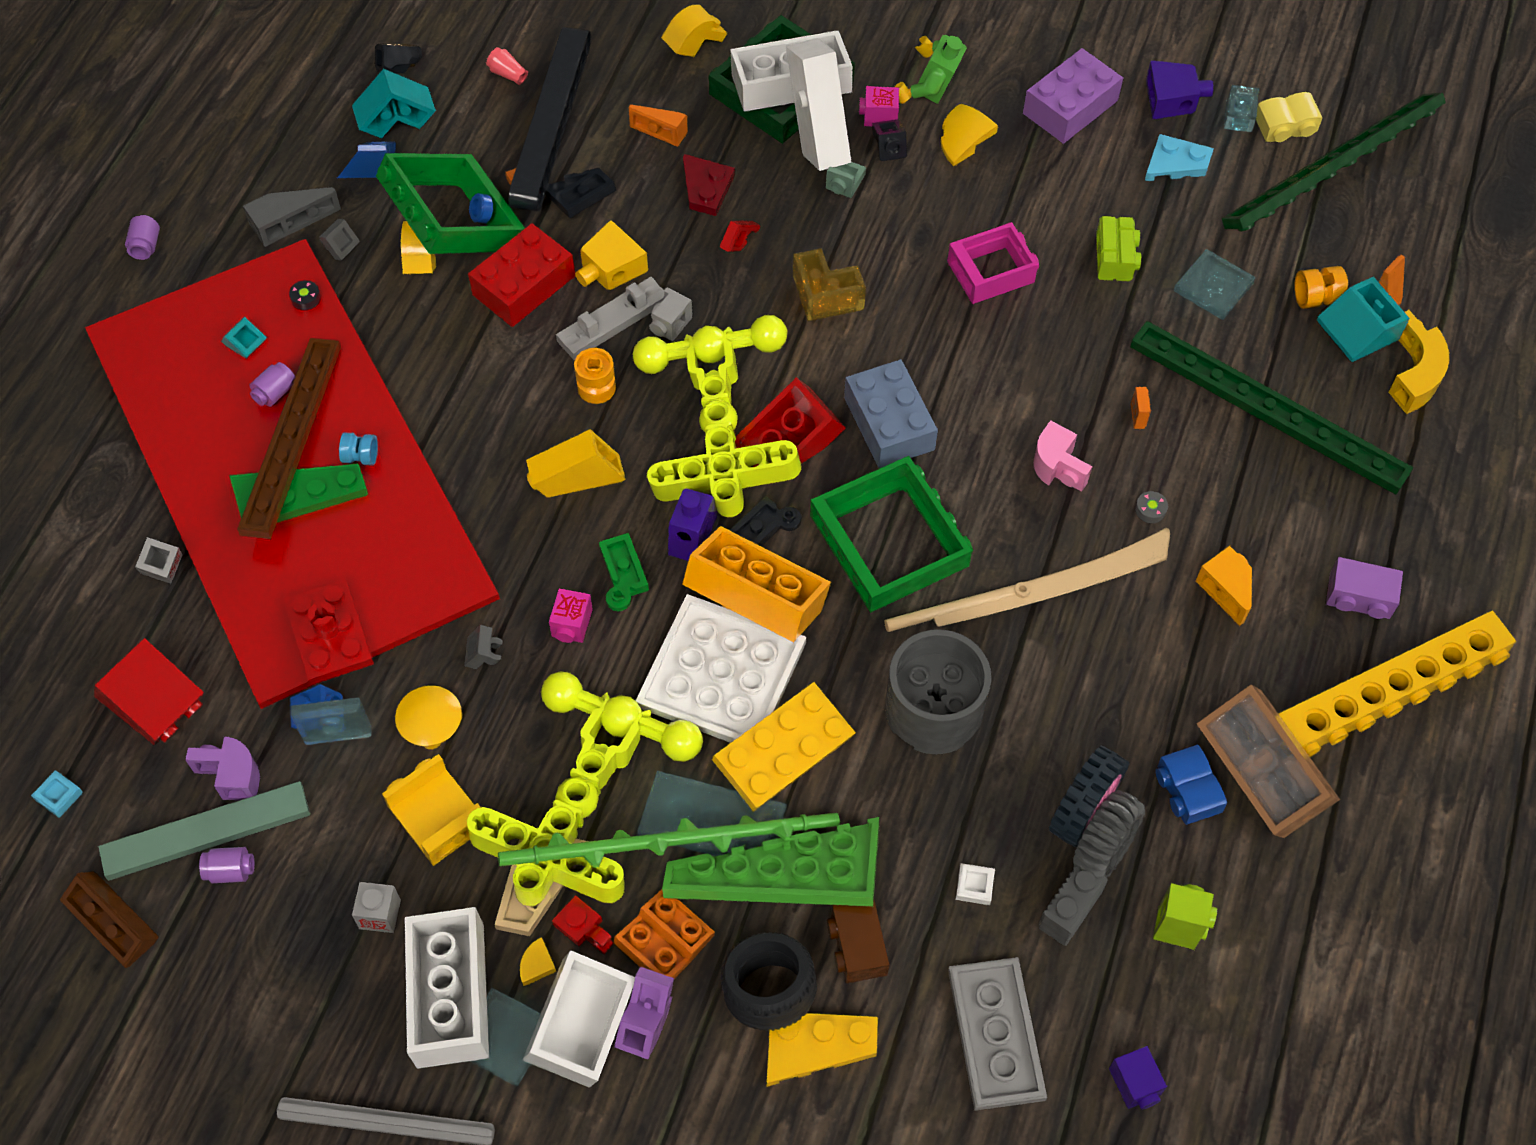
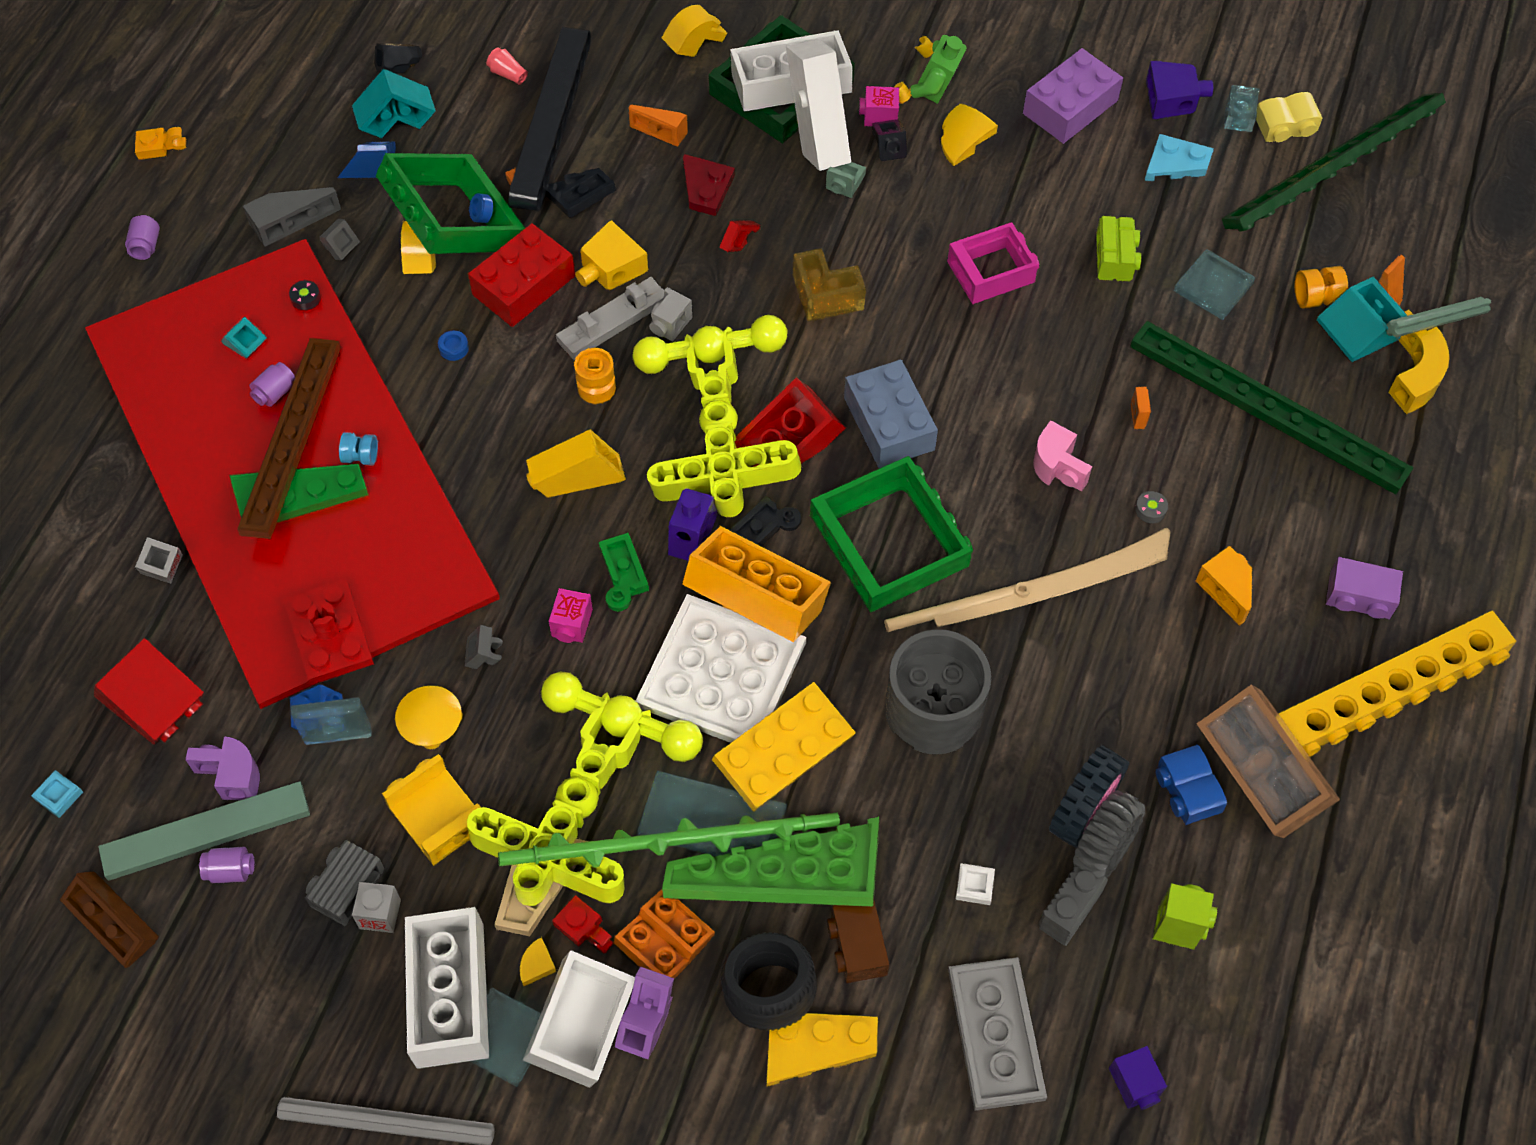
none -> light orange plate [135,127,186,160]
none -> dark grey brick [305,840,384,926]
none -> blue tile [438,330,469,361]
none -> sand green axle [1386,297,1491,337]

